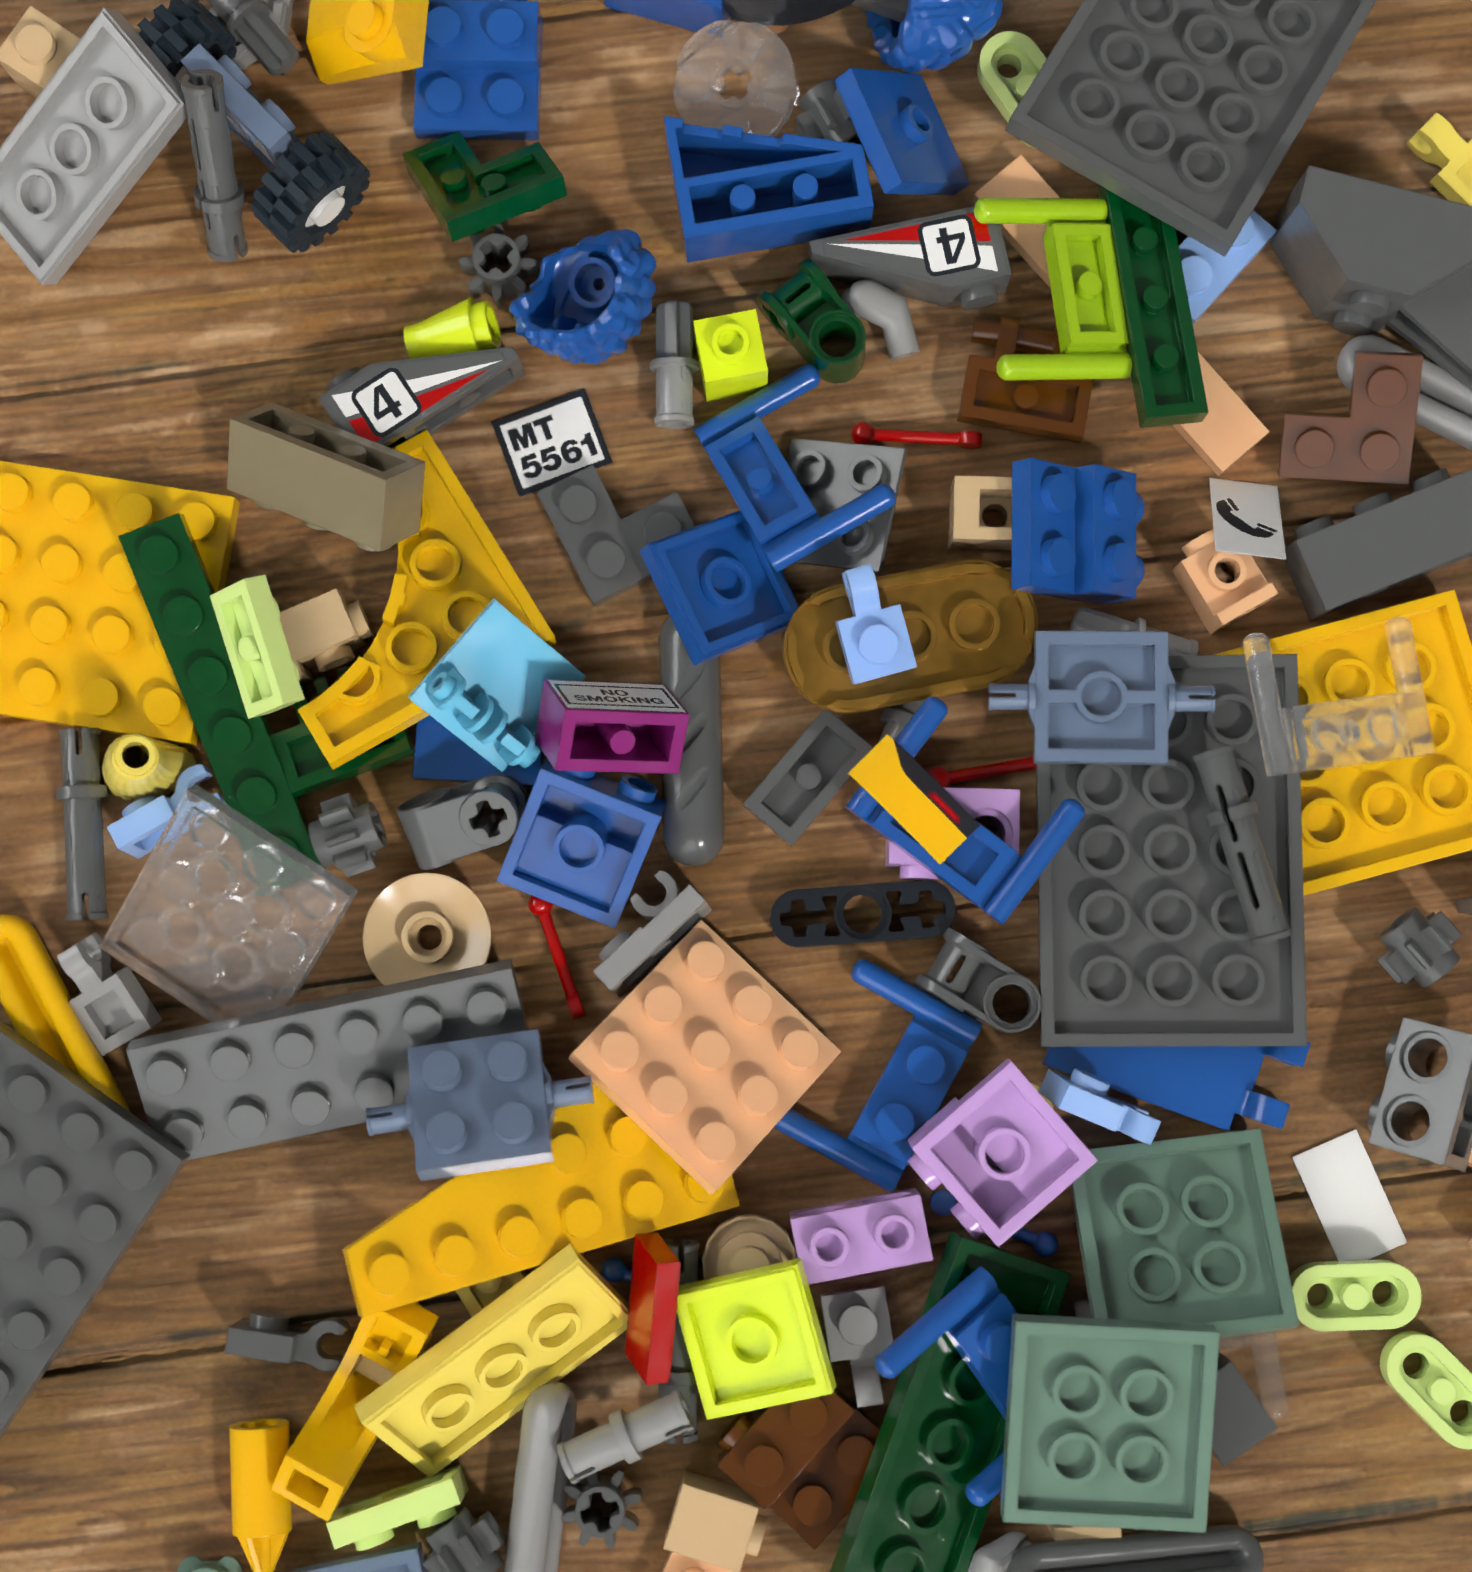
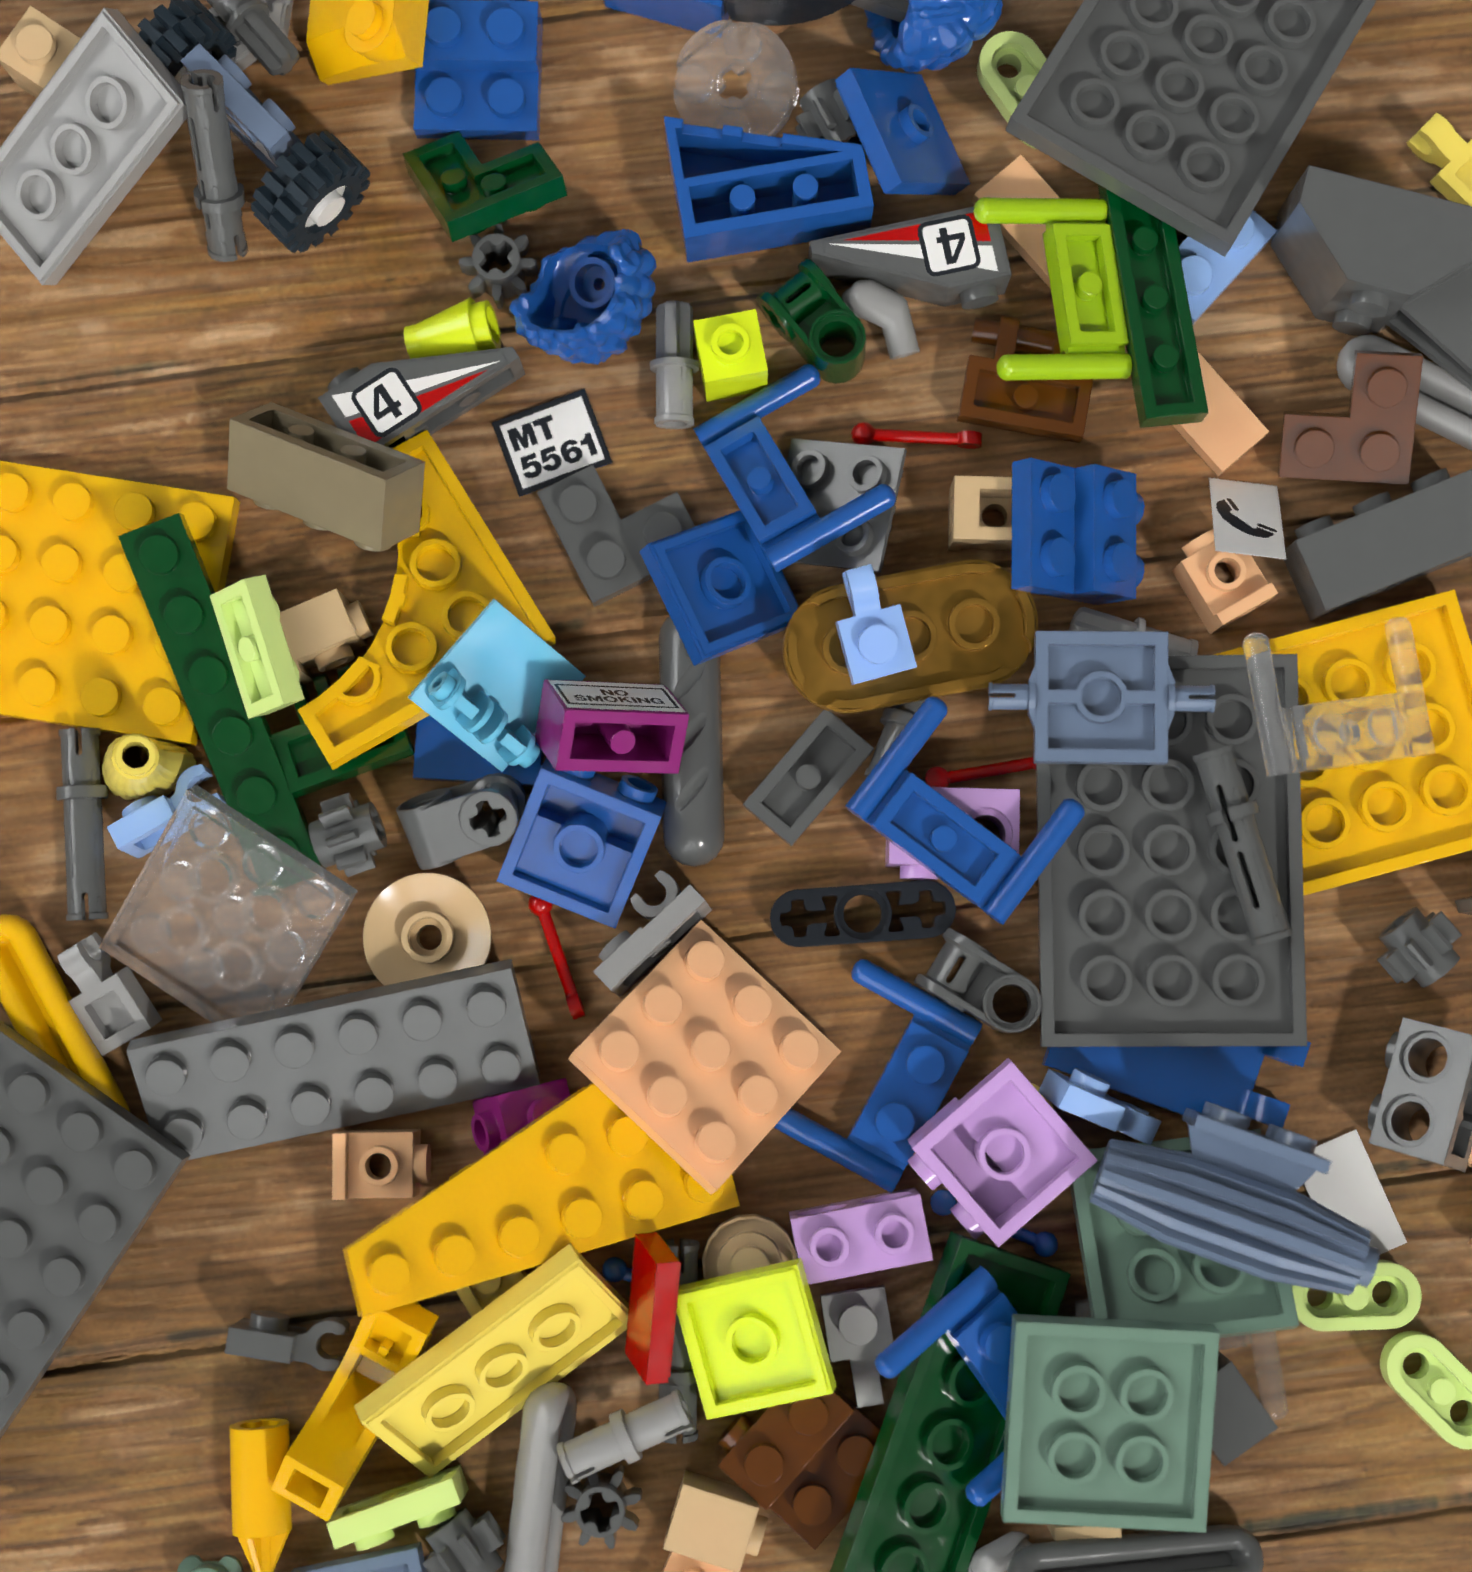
sand blue plate [365,1029,594,1181] -> none
yellow sticker [848,734,980,864] -> none
none -> light nougat brick [332,1129,431,1200]
none -> sand blue plate [1089,1101,1379,1295]

